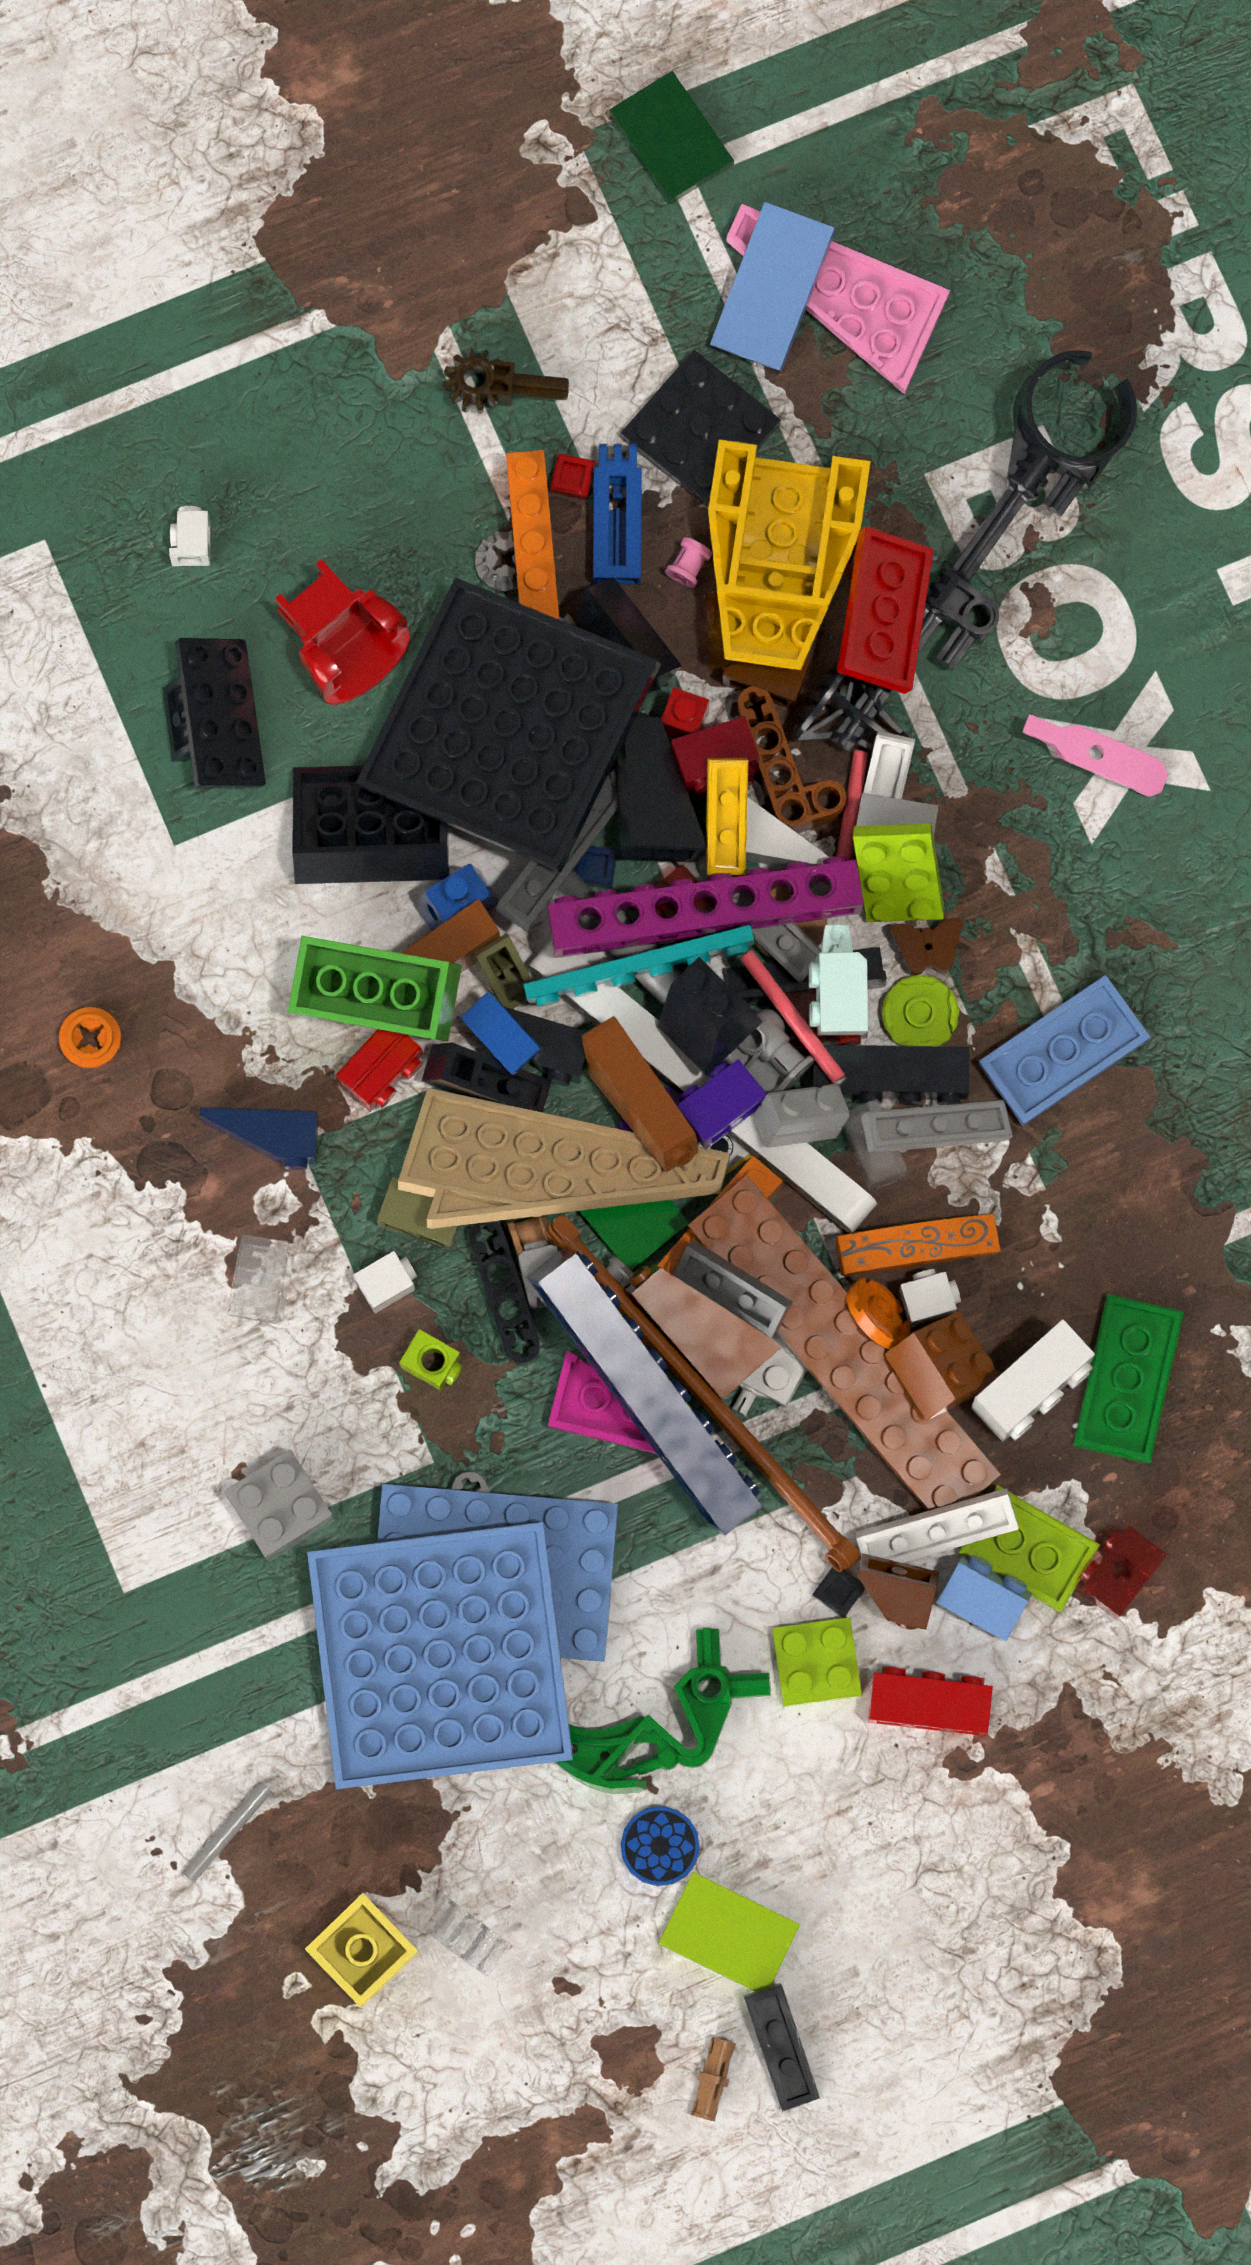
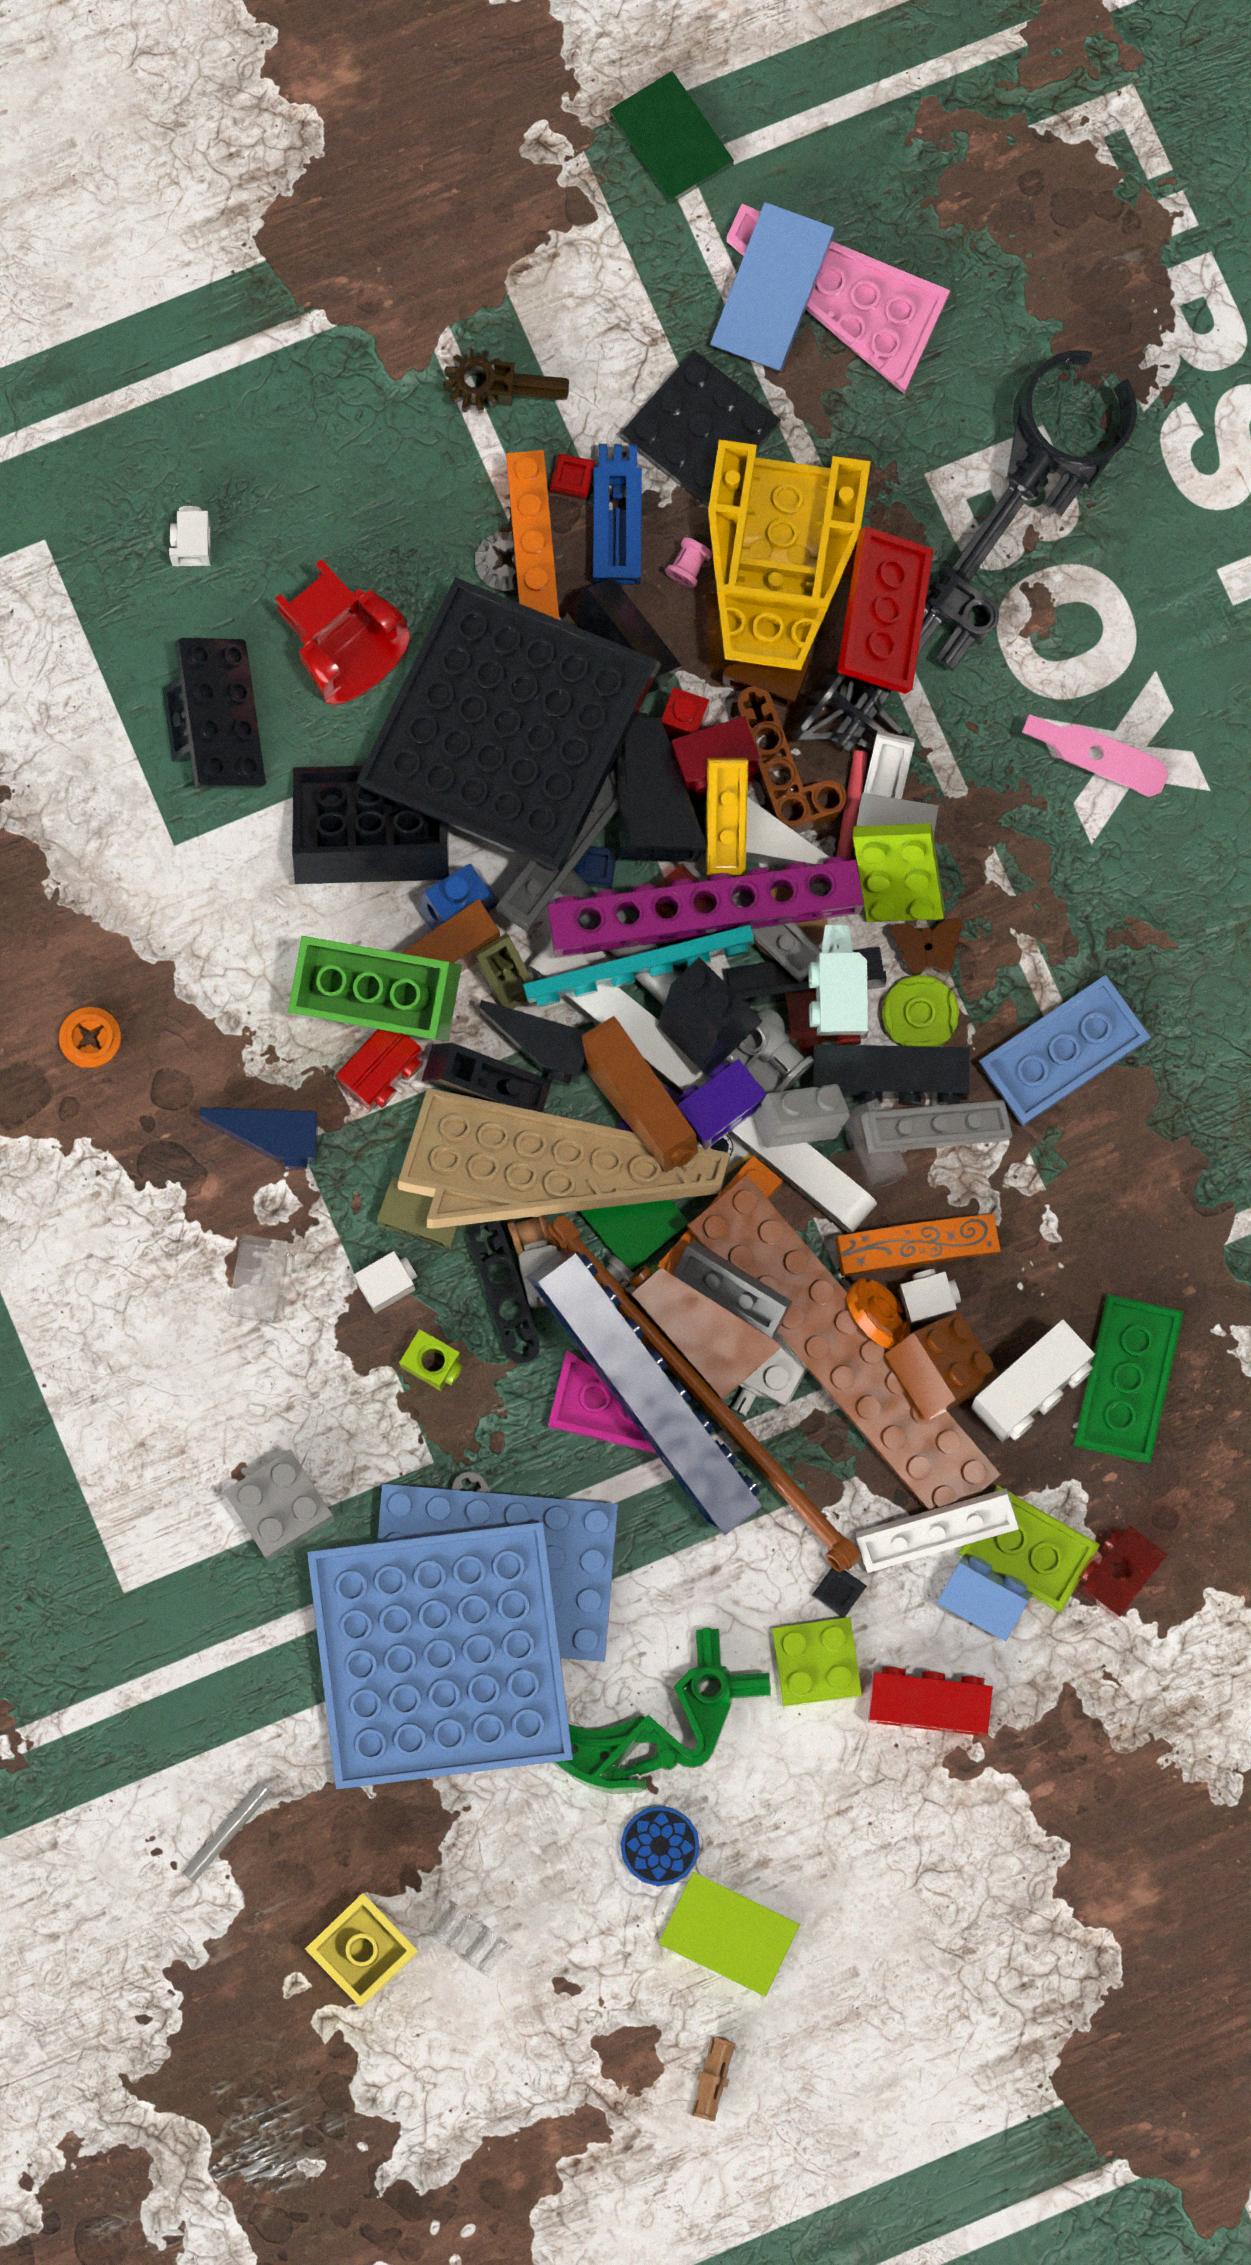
blue tile [460,991,542,1075] -> none
coral bar [740,950,845,1084] -> none
black tile [743,1983,820,2112] -> none
reddish brown slope [857,1553,939,1630] -> none

